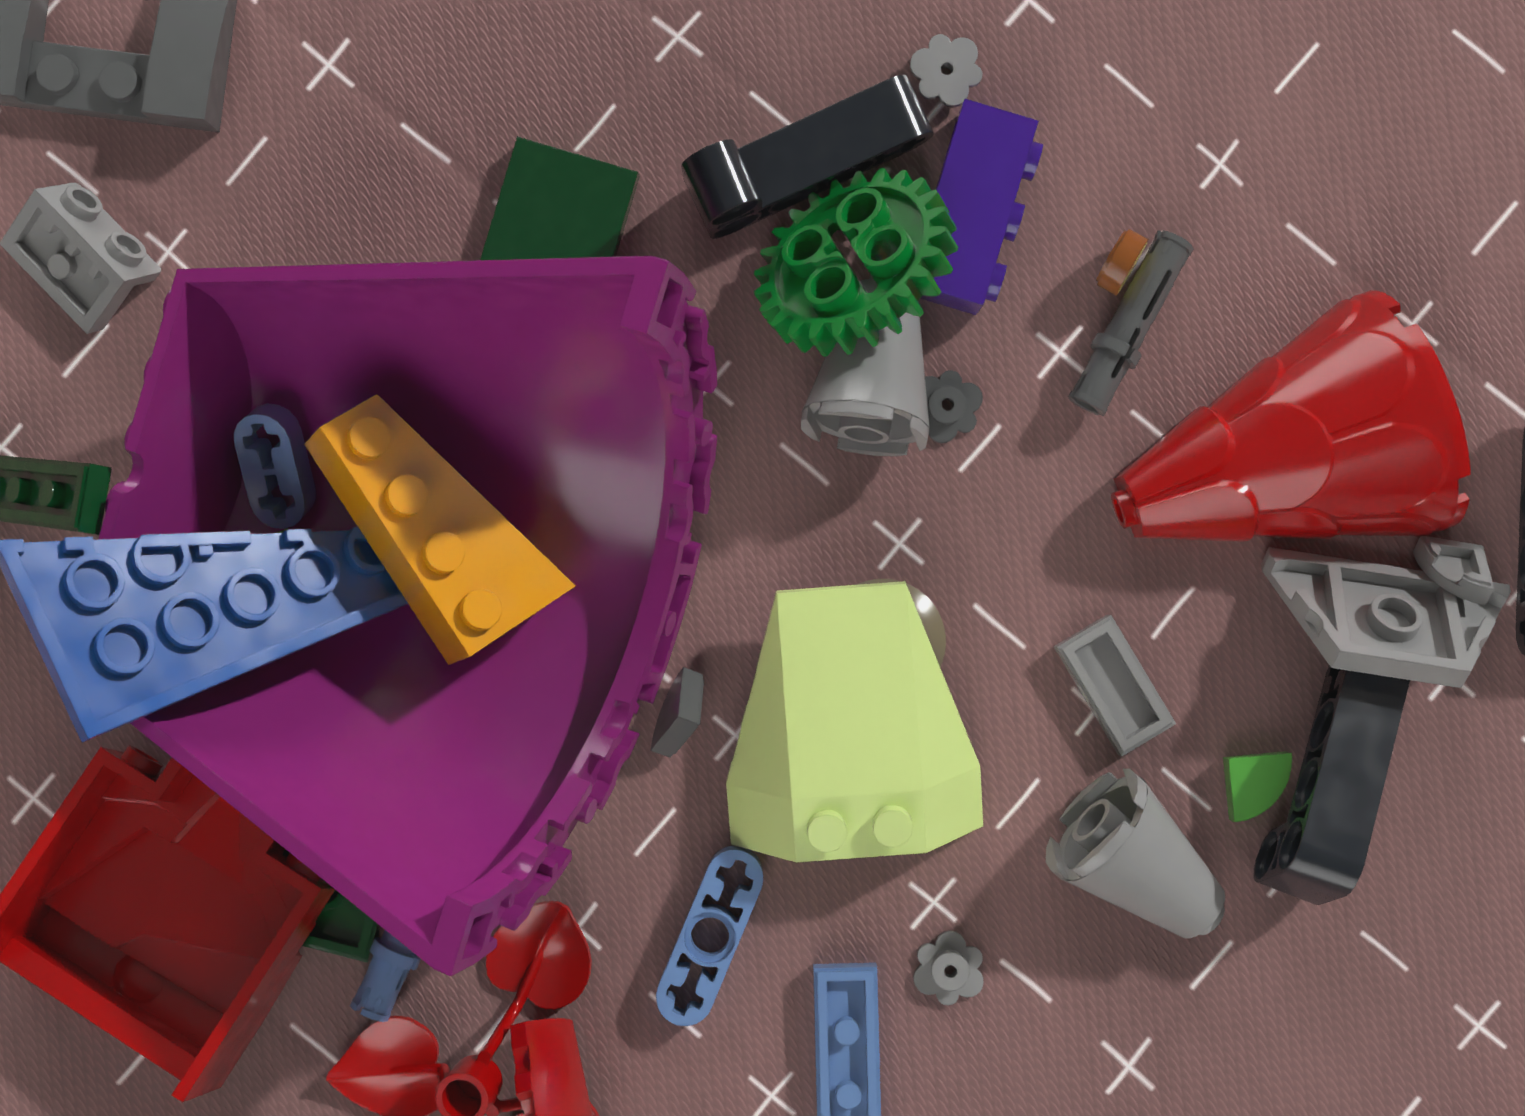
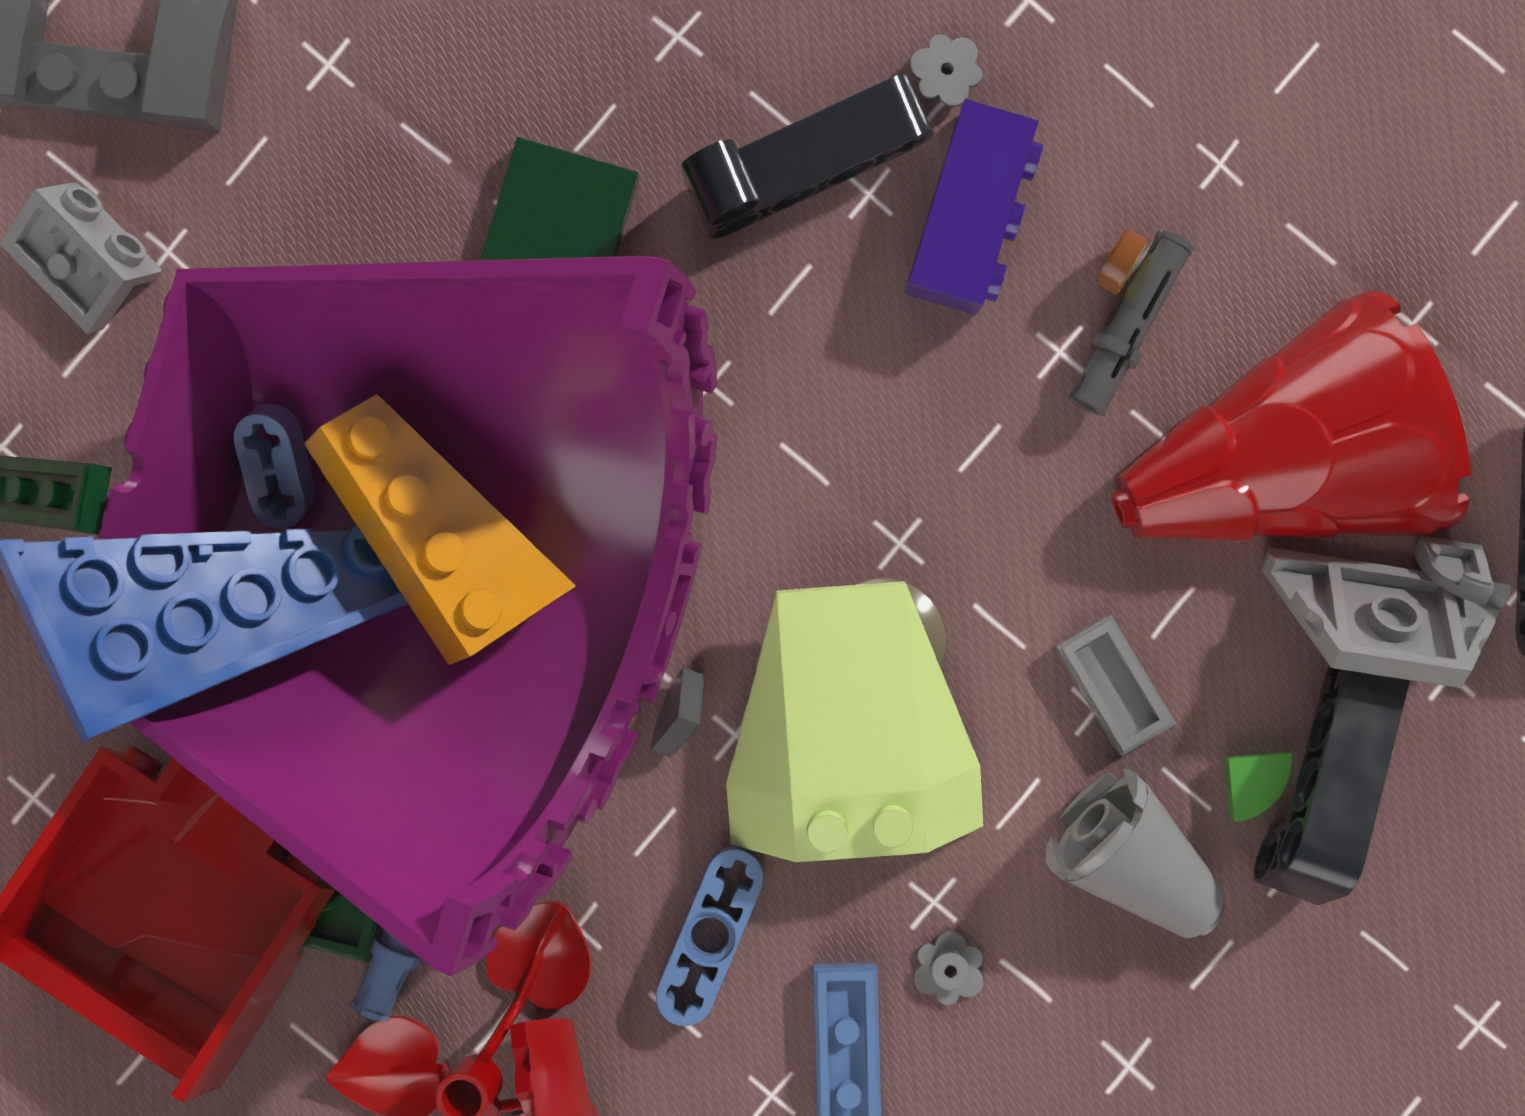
green gear [754,168,958,357] -> none
light grey cone [801,275,930,456] -> none
dark grey plant [925,370,983,443] -> none

